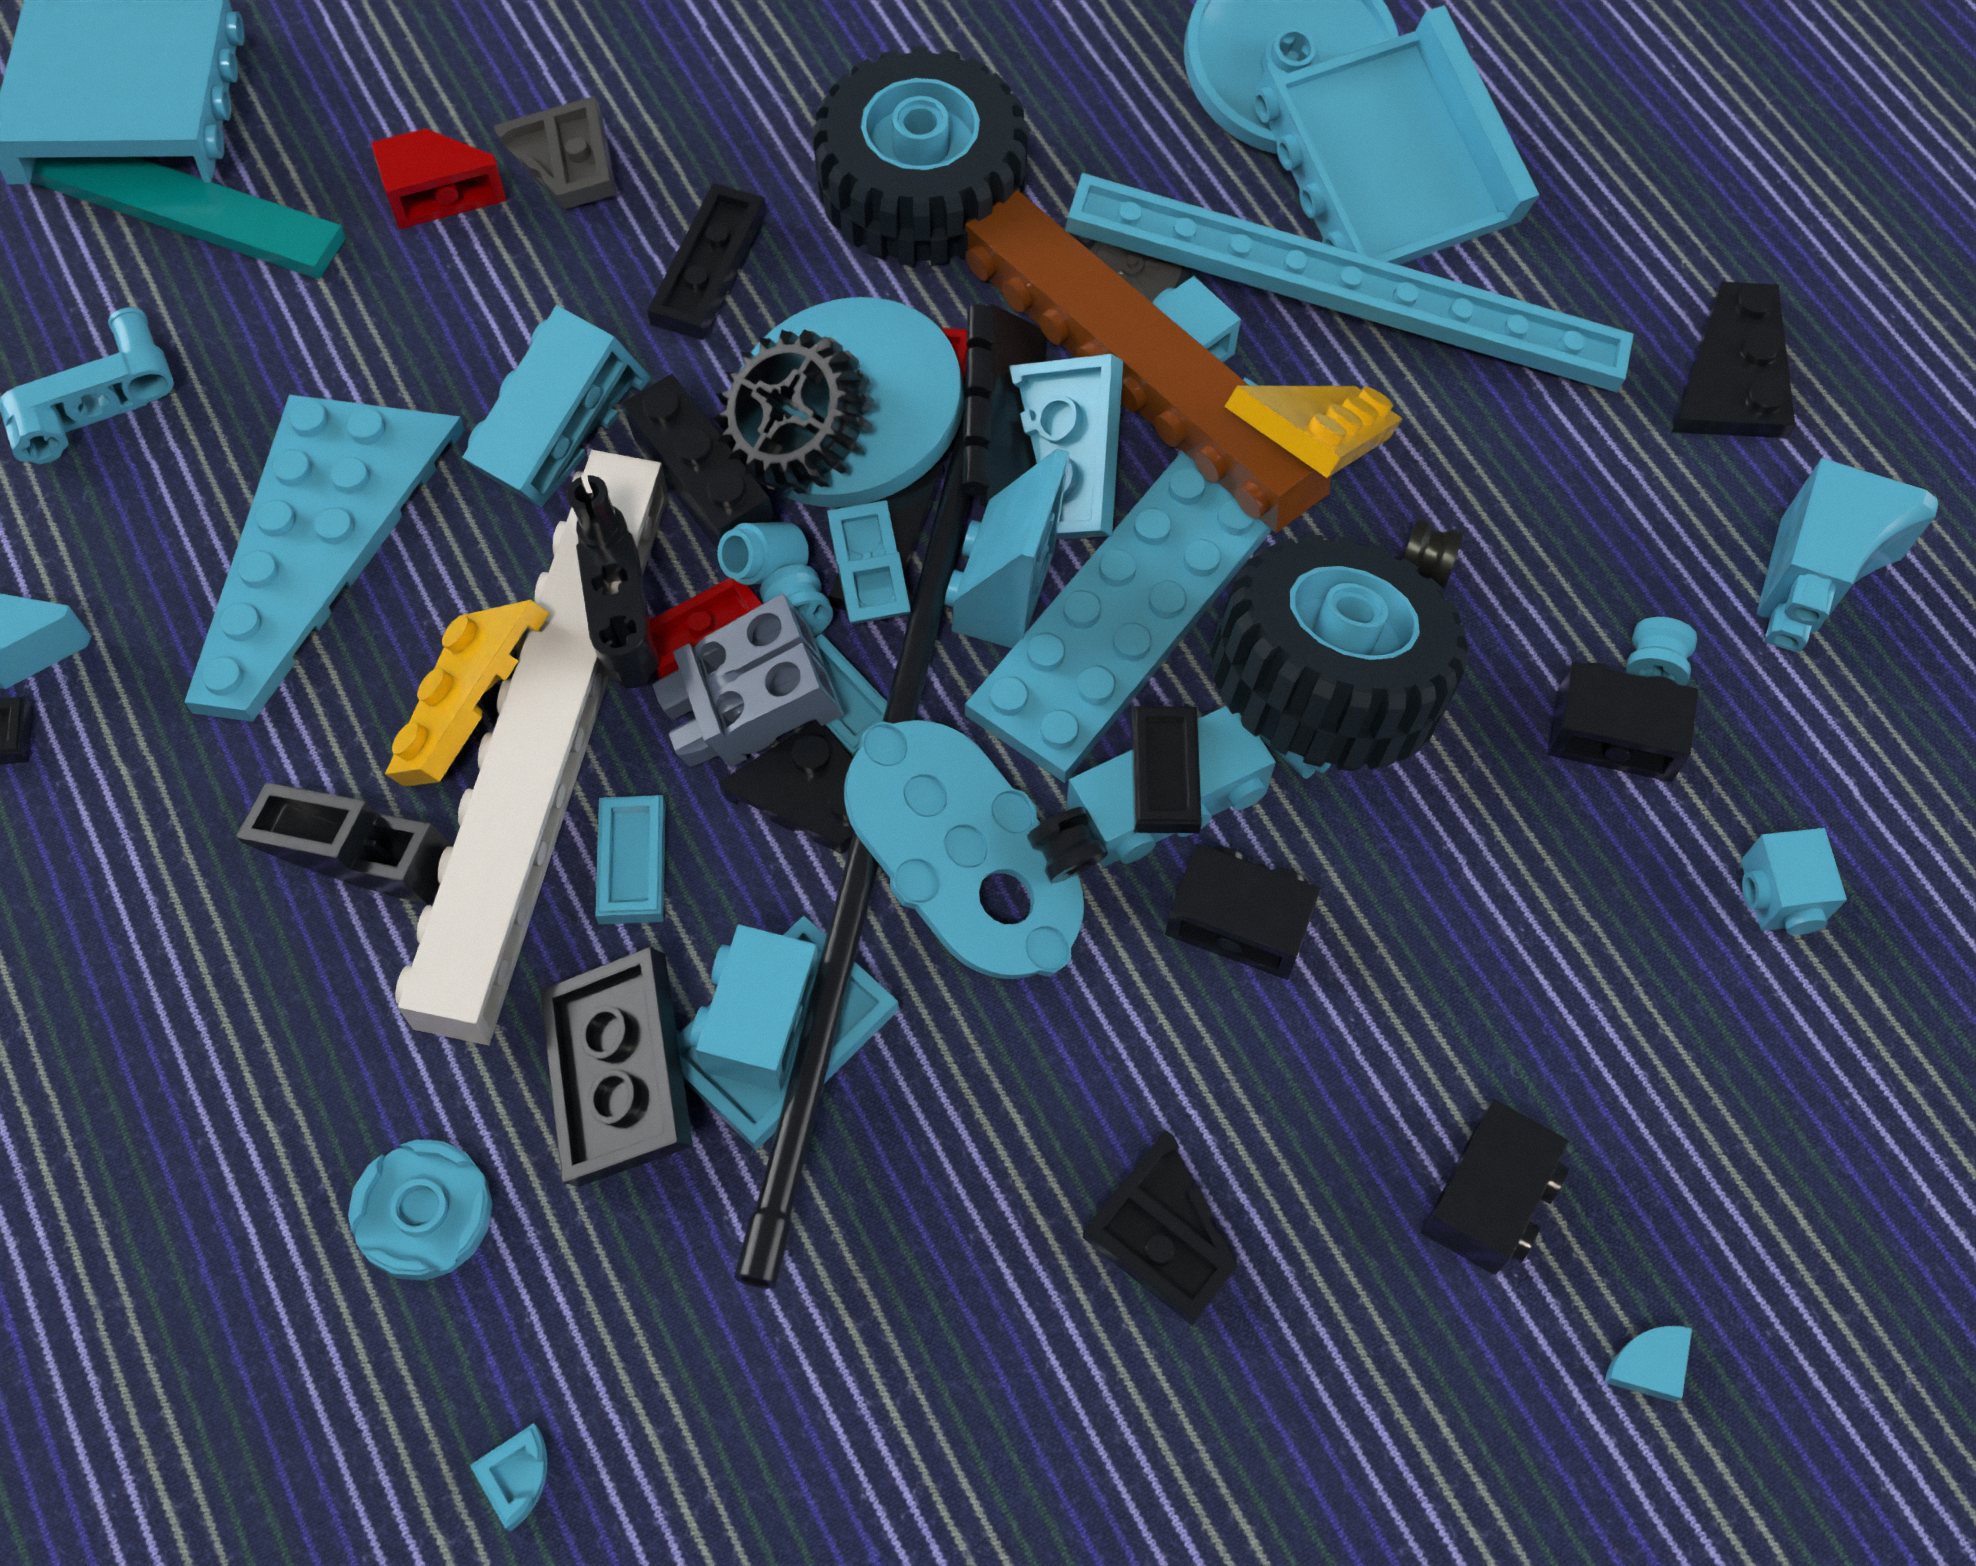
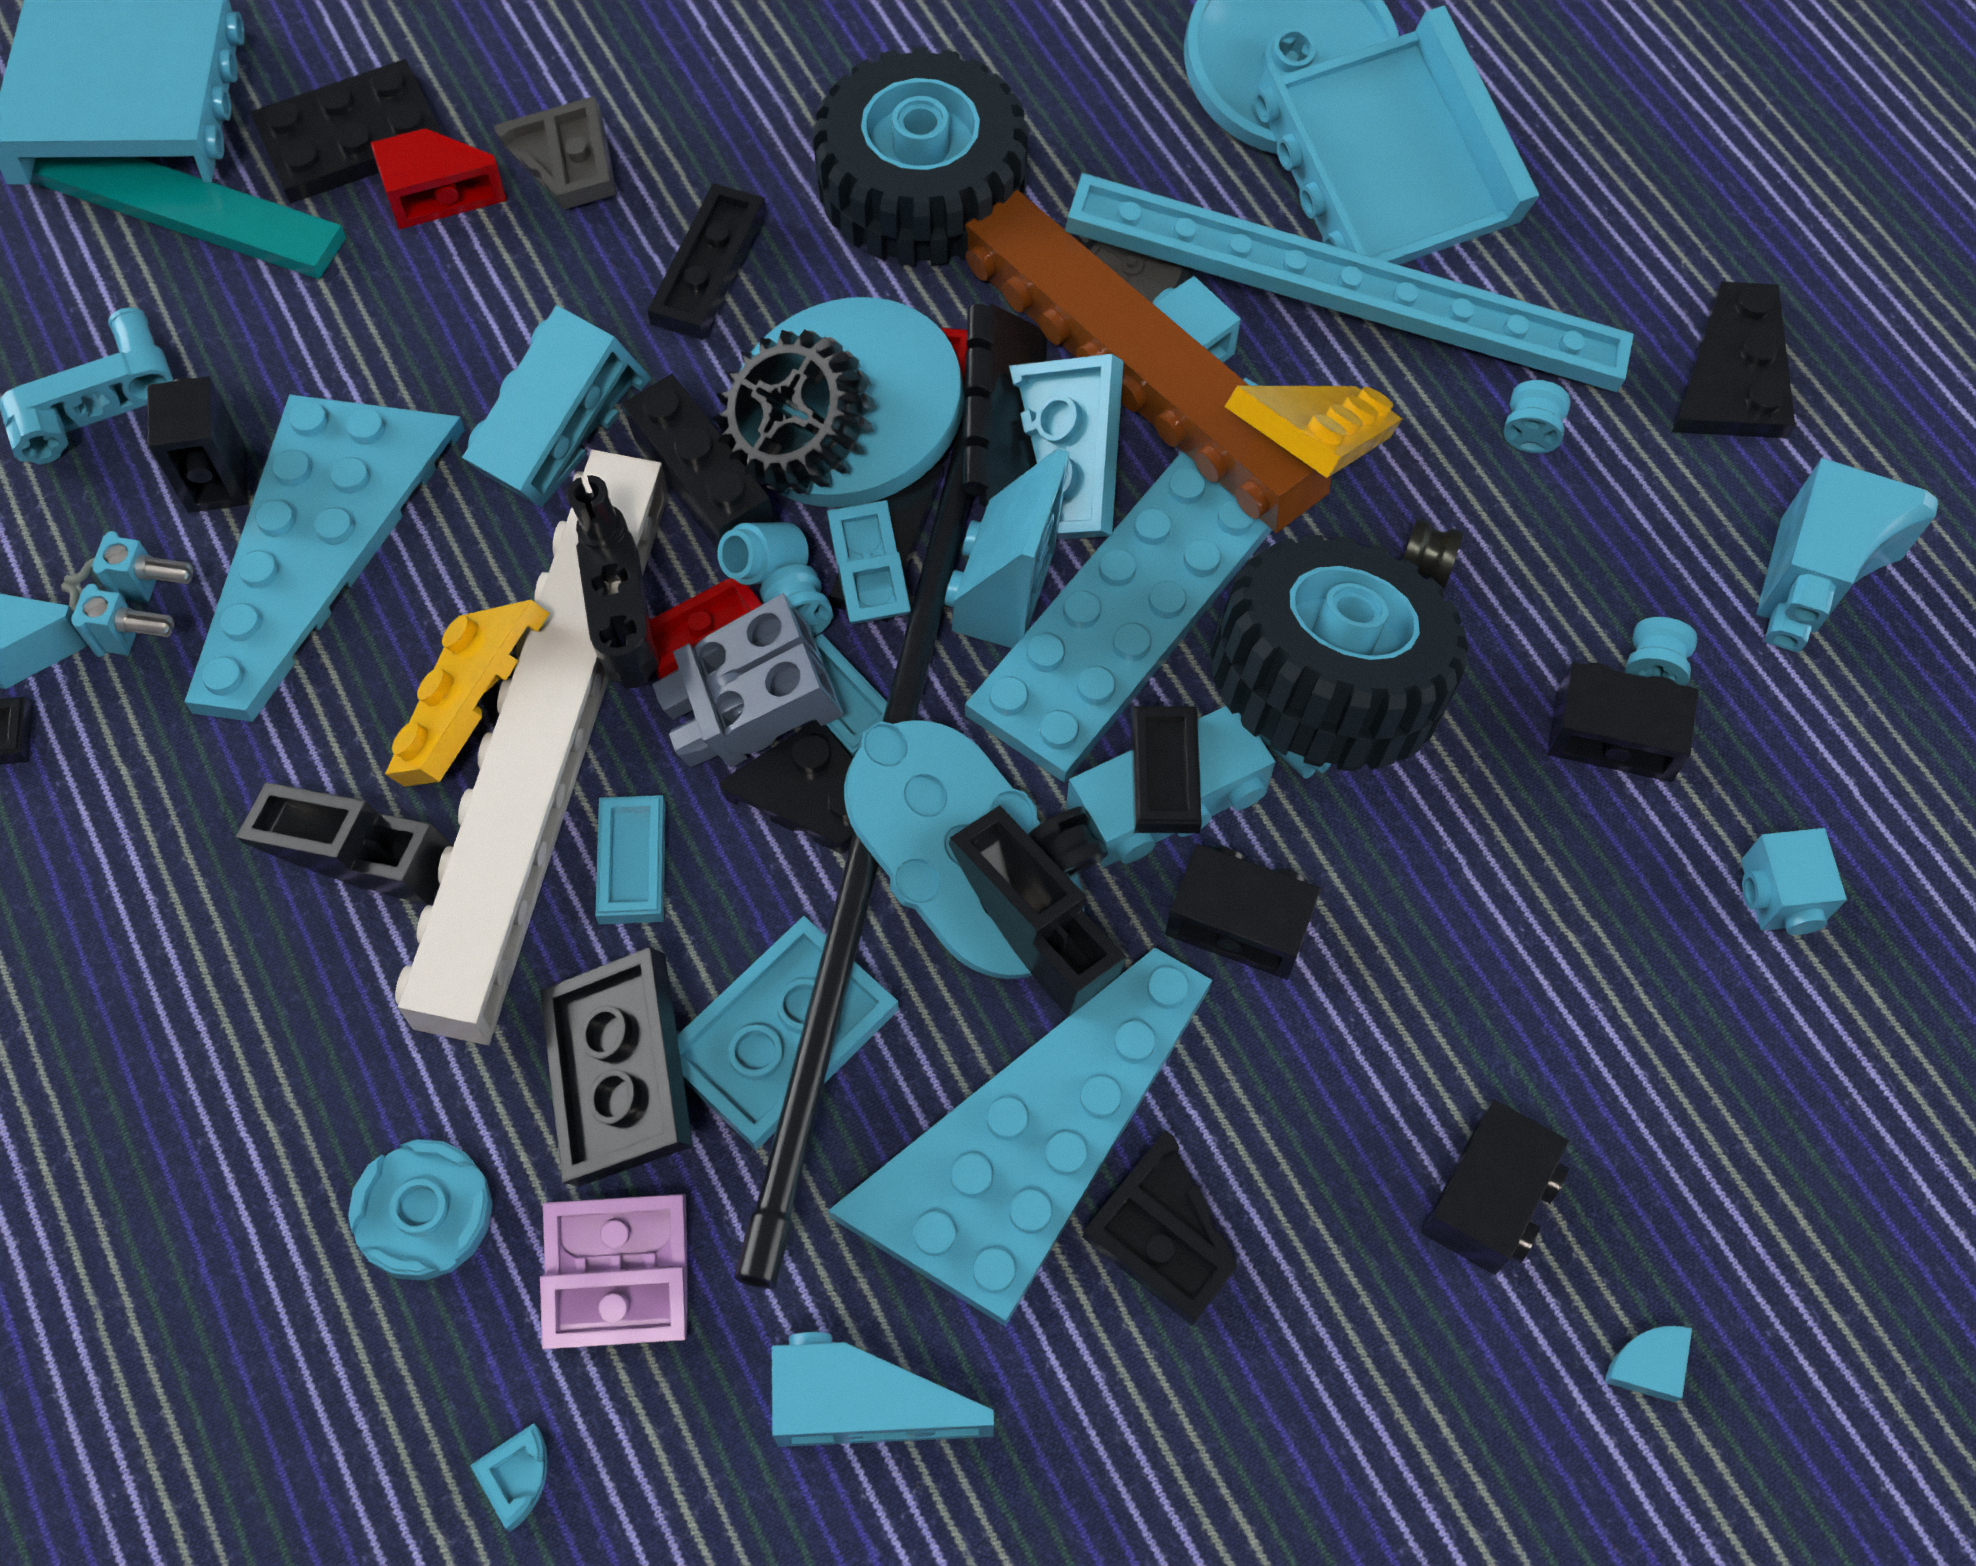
medium azure brick [690,924,820,1092] -> none
none -> piece [61,531,193,657]
none -> black brick [147,376,248,513]
none -> black plate [250,58,442,204]
none -> lavender slope [540,1194,687,1349]
none -> medium azure slope [772,1332,994,1447]
none -> medium azure wing [828,948,1212,1327]
none -> black slope [948,805,1126,1017]
none -> medium azure wheel [1503,380,1571,453]

